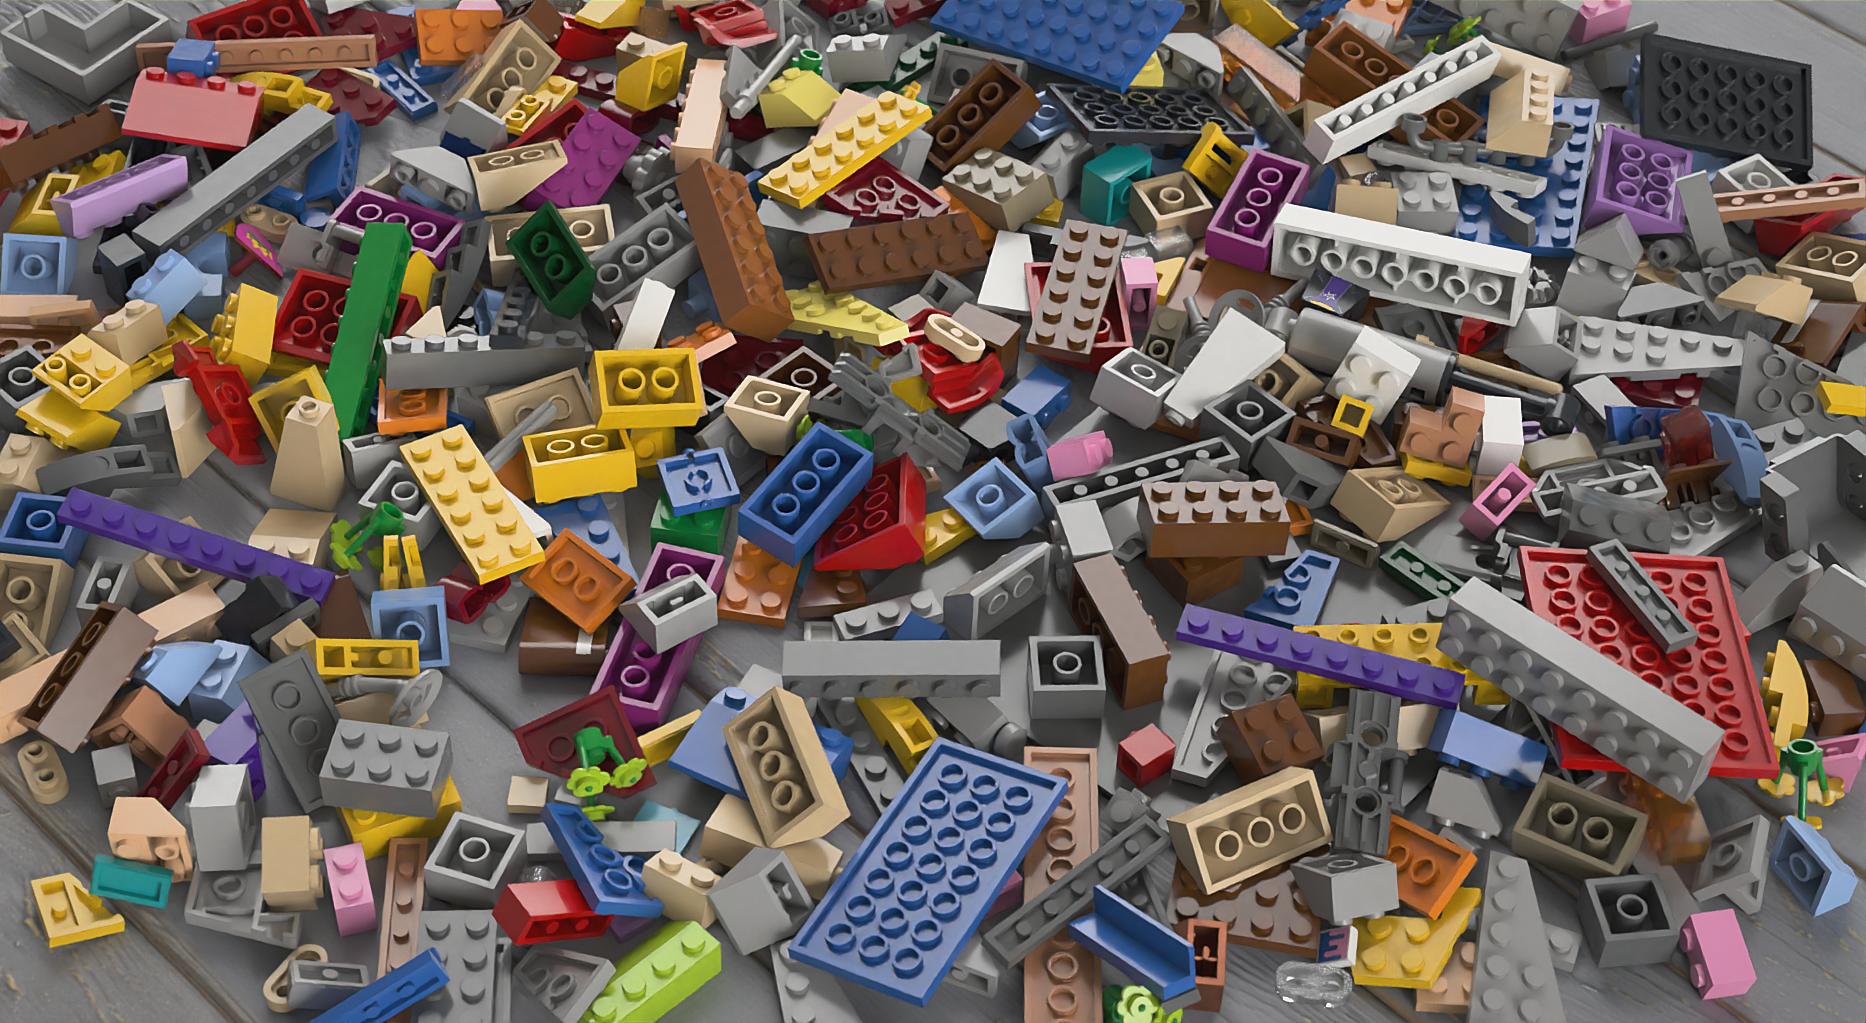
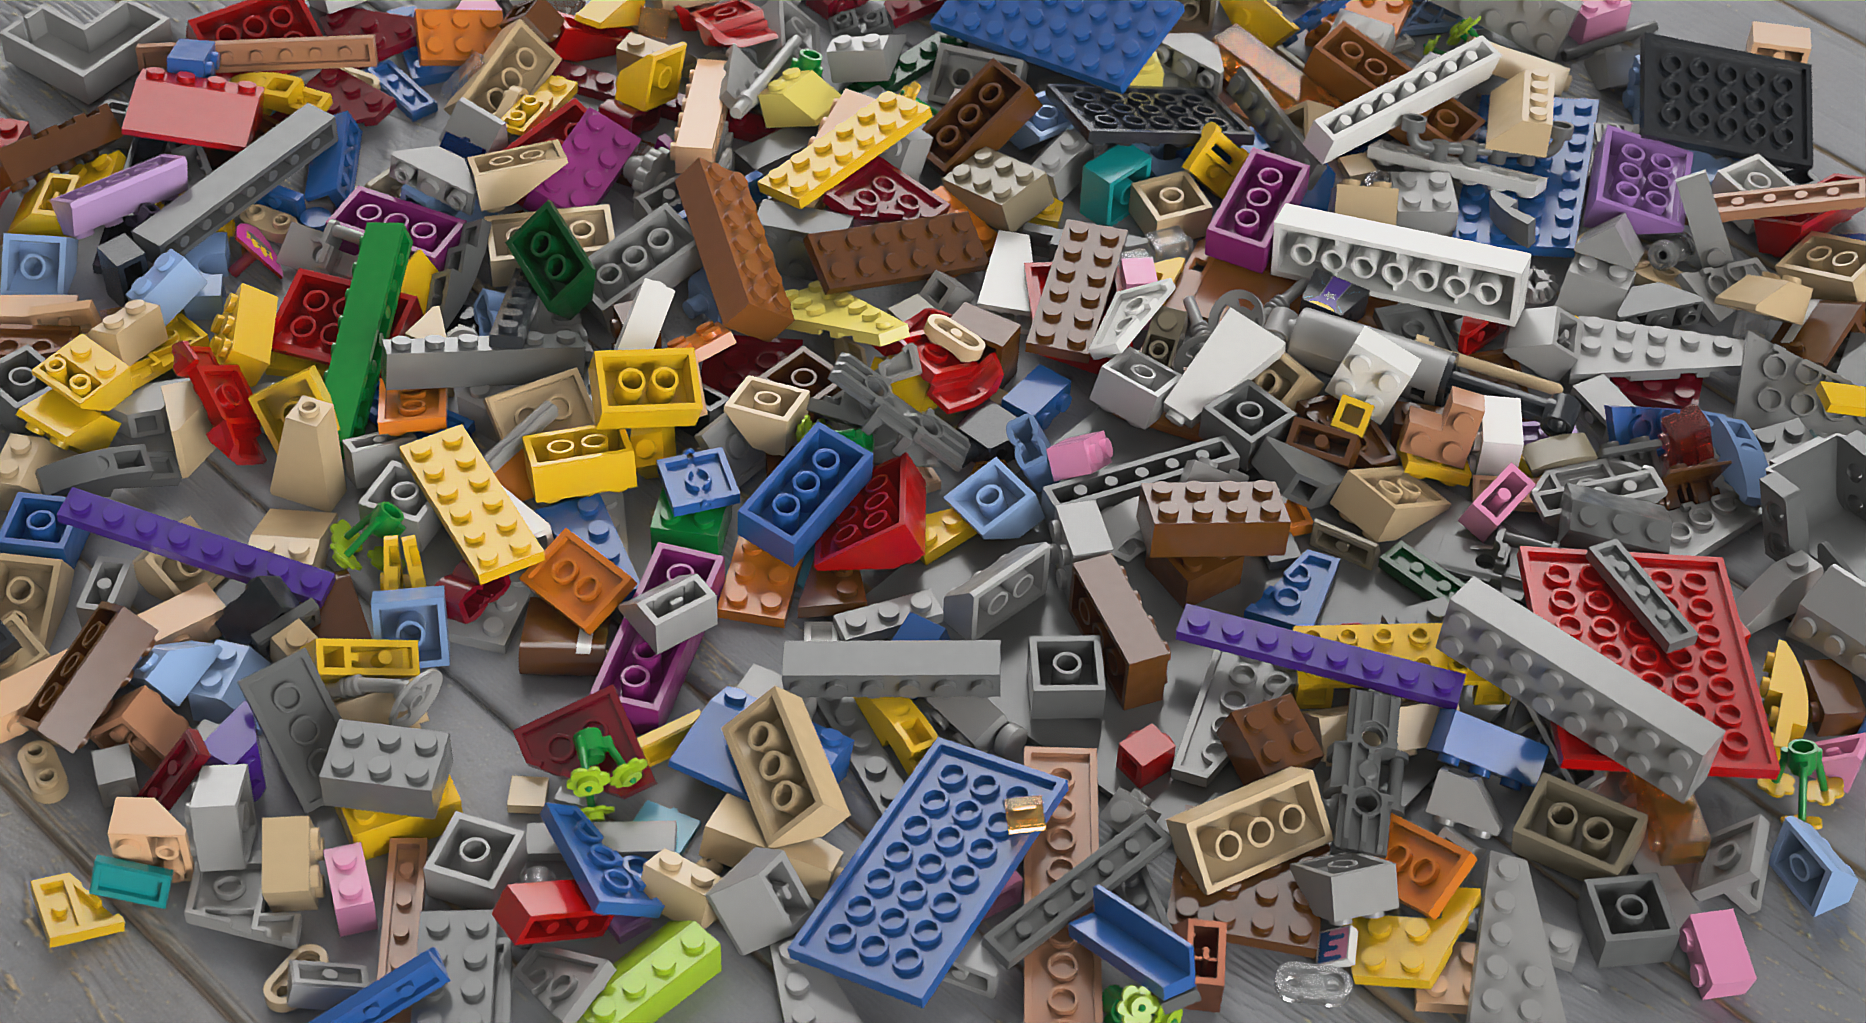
none -> clear orange tile [1004,795,1046,834]
none -> white wing [1088,278,1177,360]
none -> light nougat brick [1746,21,1811,64]

